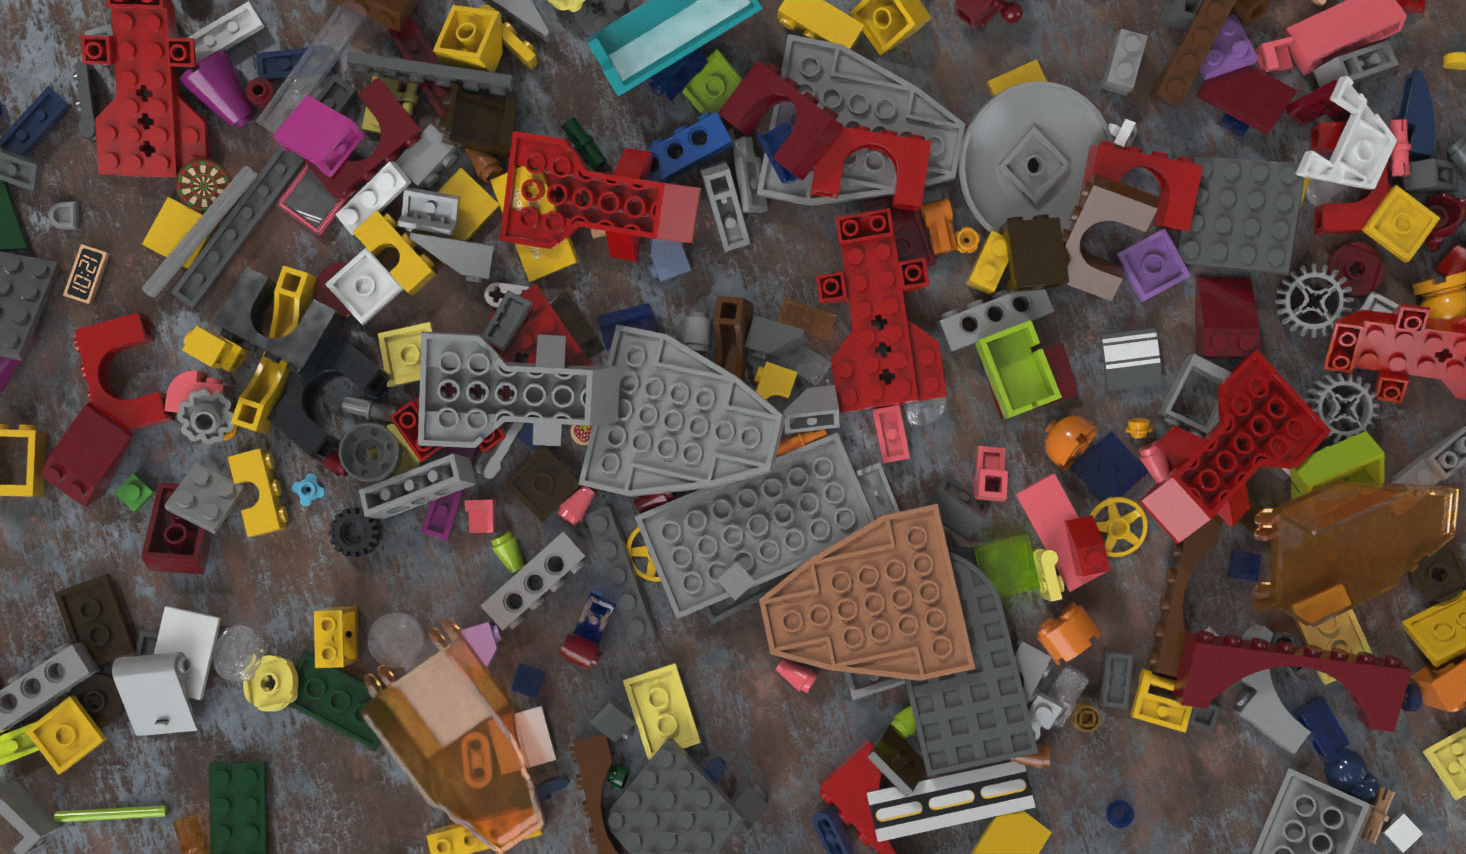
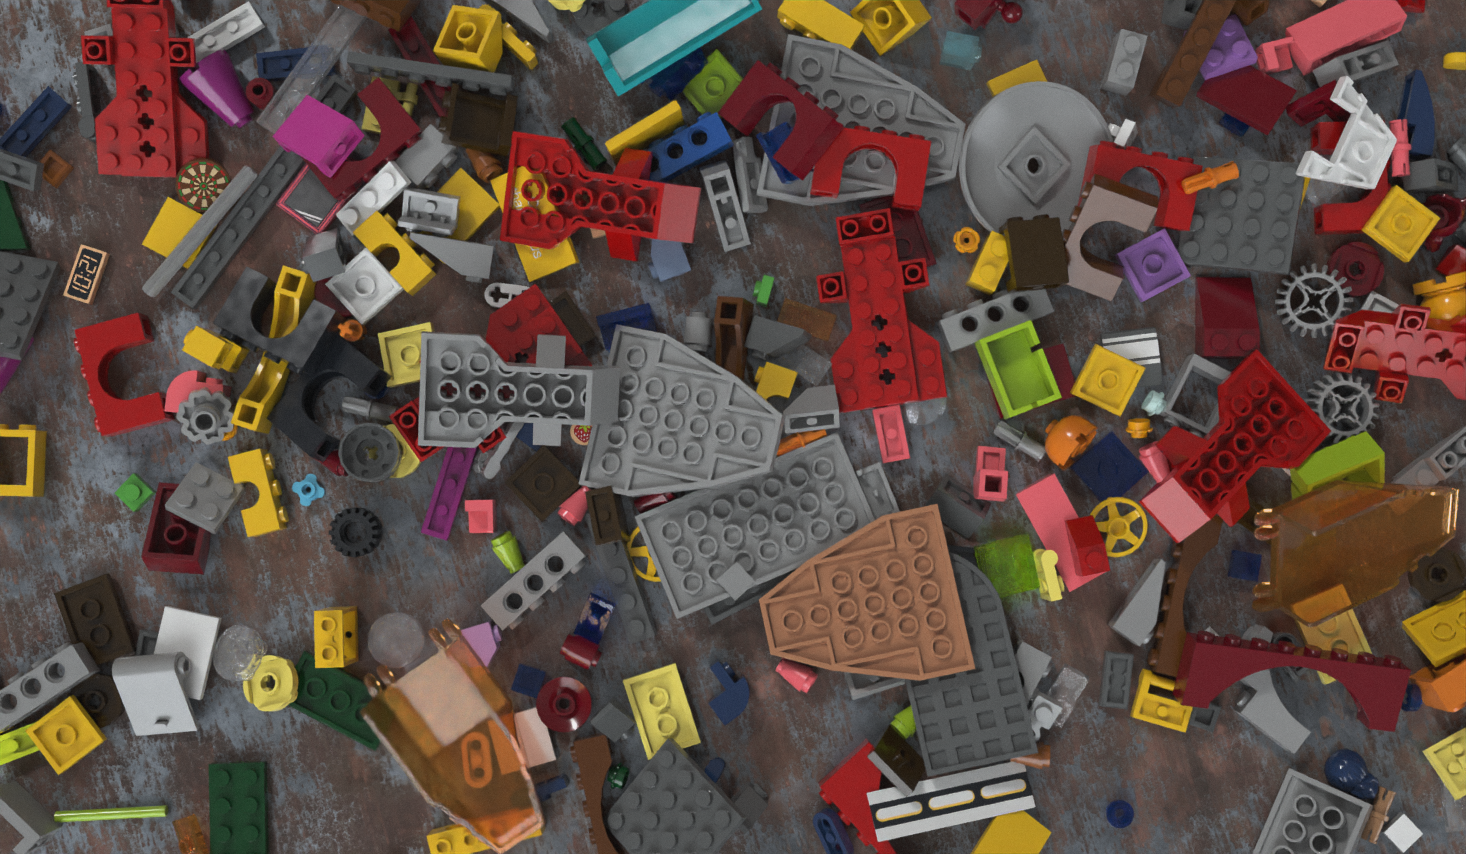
dark red slope [40,403,133,508] -> none
light grey tile [48,201,79,230] -> none
light grey brick [359,454,476,520] -> none
dark grey plate [482,290,534,353] -> none
orange piece [921,198,957,255] -> none
orange brick [1036,602,1102,665] -> none
pearl gold wheel [1068,701,1101,733] -> none
clear blue panel [1293,696,1349,763] -> none
none -> dark orange tile [40,149,74,188]
none -> dark grey brick [300,228,348,282]
none -> orange axle [338,320,367,342]
none -> dark red dish [536,676,592,732]
none -> dark brown panel [585,485,630,546]
none -> yellow tile [605,101,684,166]
none -> dark blue brick [708,659,749,726]
none -> bright green plate [753,275,774,307]
none -> clear light blue brick [939,31,982,71]
none -> light grey axle [993,421,1046,462]
none -> yellow tile [1070,343,1146,417]
none -> light grey slope [1107,558,1166,646]
none -> light aqua plate [1141,390,1166,416]
none -> orange axle [1182,161,1239,194]

